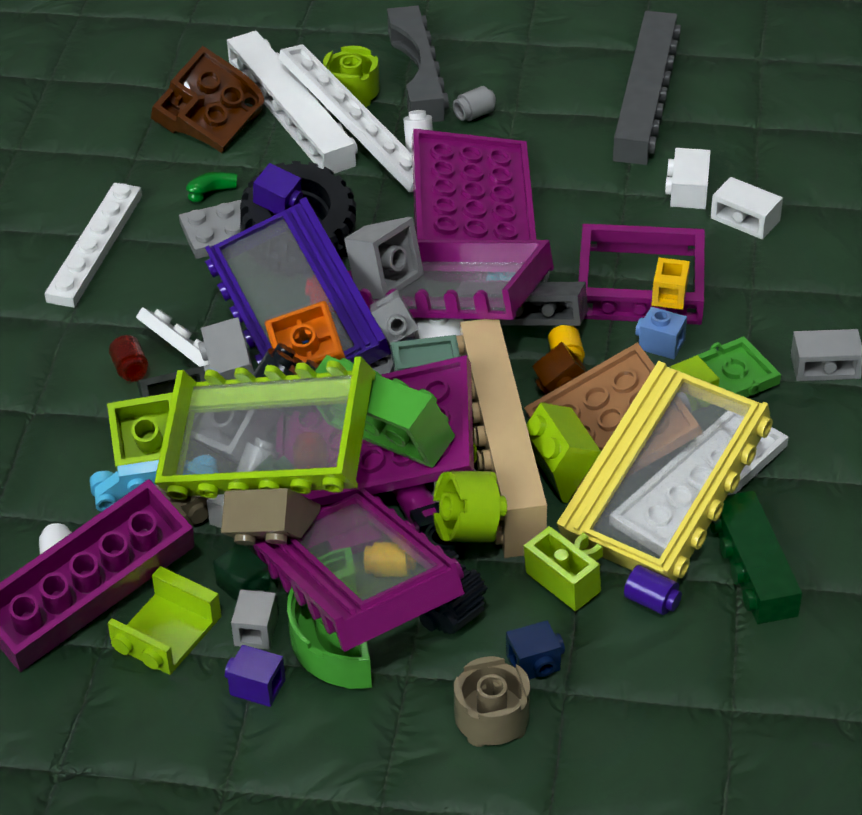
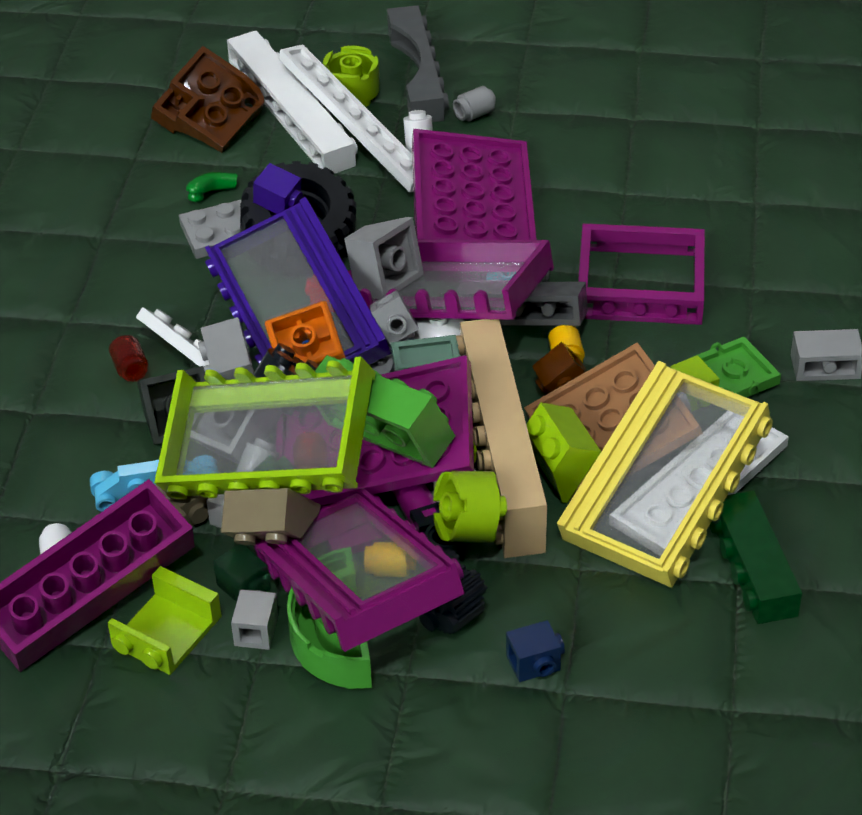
white plate [44,183,142,308] -> none
lime brick [107,392,173,471] -> none
dark purple brick [225,644,286,707] -> none
dark tan brick [454,656,530,747] -> none
lime brick [523,526,603,612] -> none
dark grey brick [613,11,681,165] -> none
dark purple brick [624,565,682,615] -> none
medium blue brick [635,307,687,360] -> none
yellow brick [652,257,690,310] -> none
white brick [665,148,711,209] -> none
white brick [711,177,783,240] -> none

